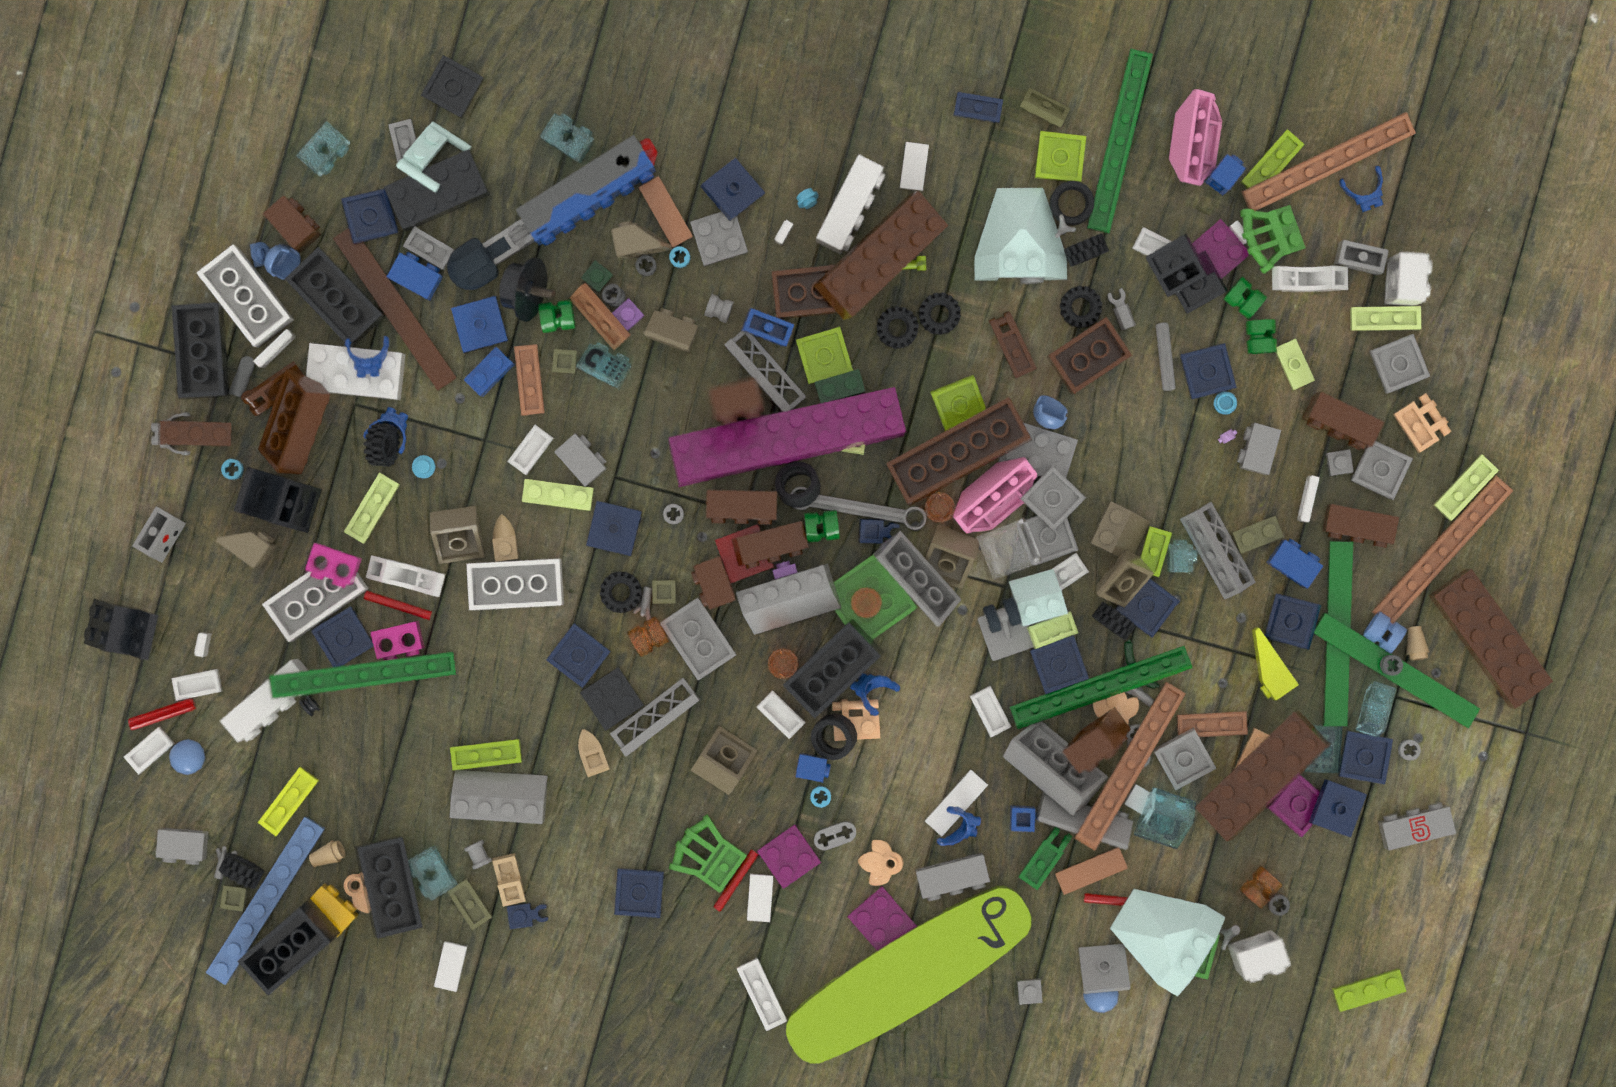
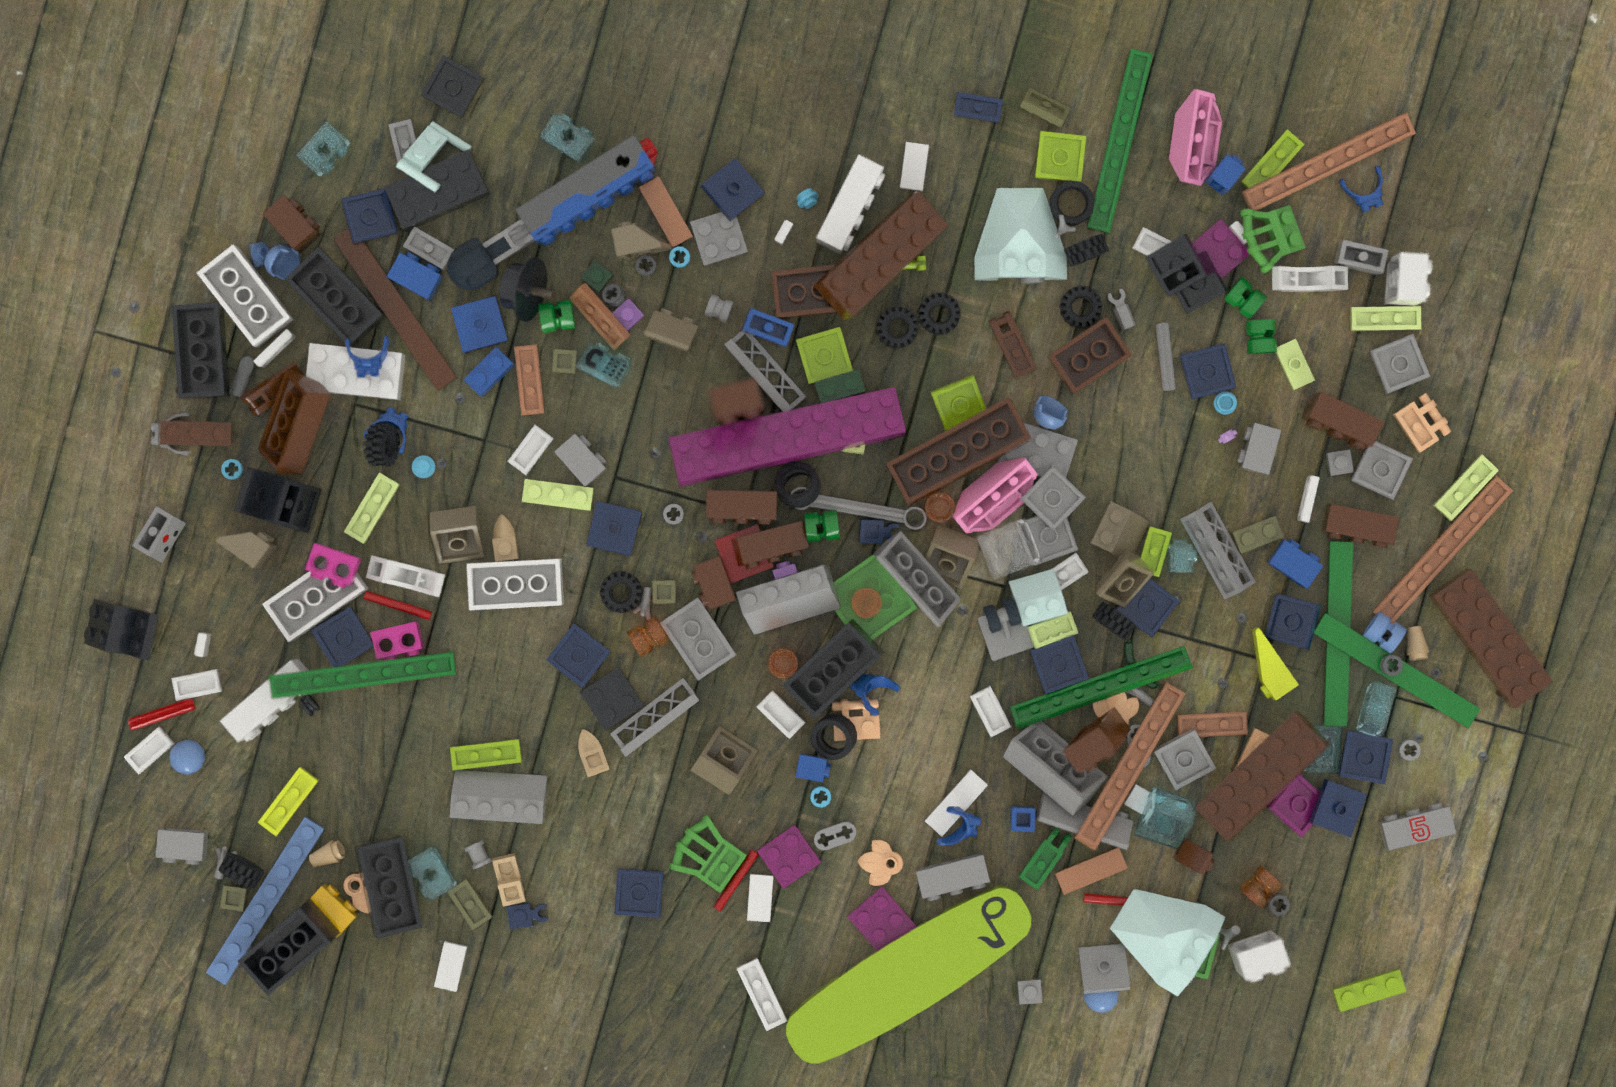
none -> reddish brown slope [1173,837,1214,875]

